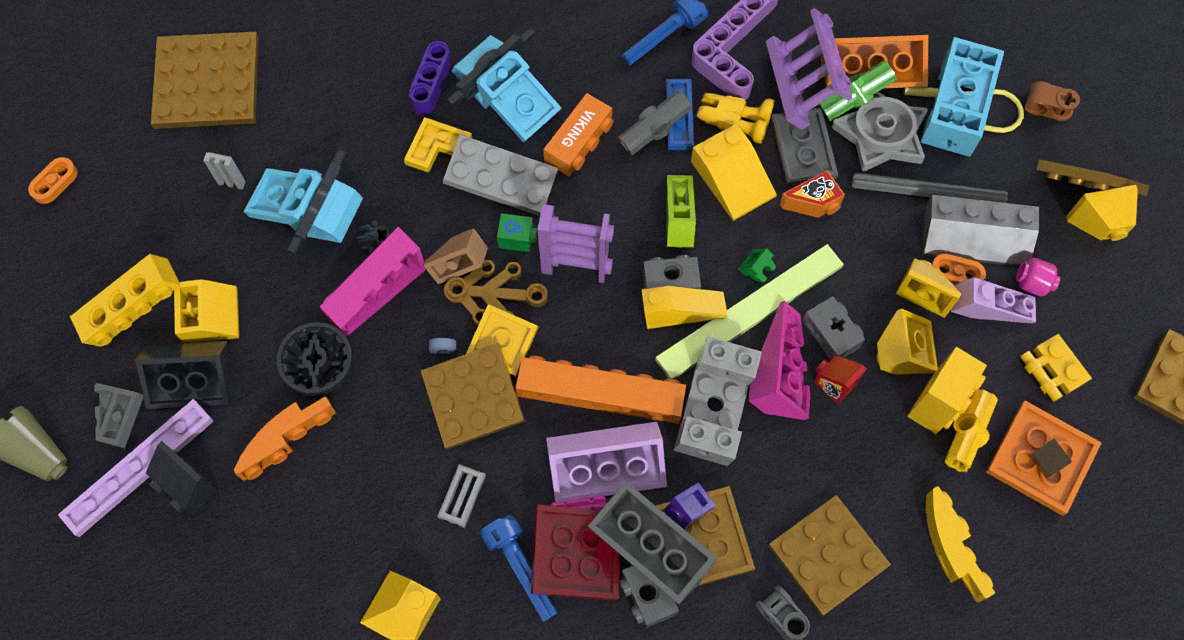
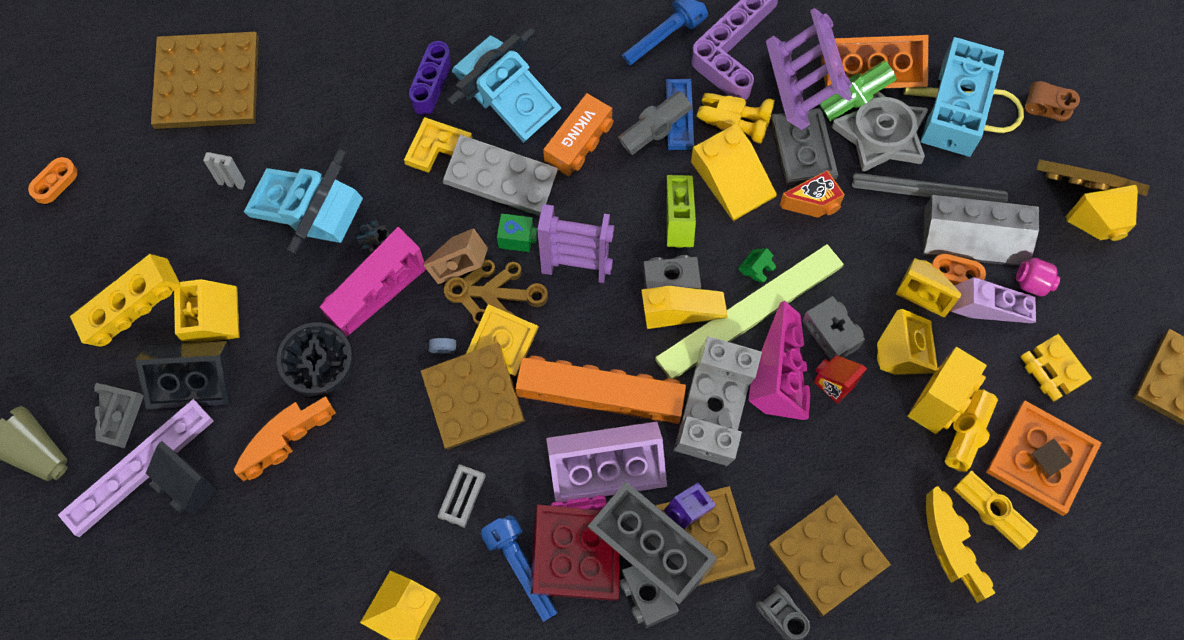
none -> yellow piece [953,471,1038,550]

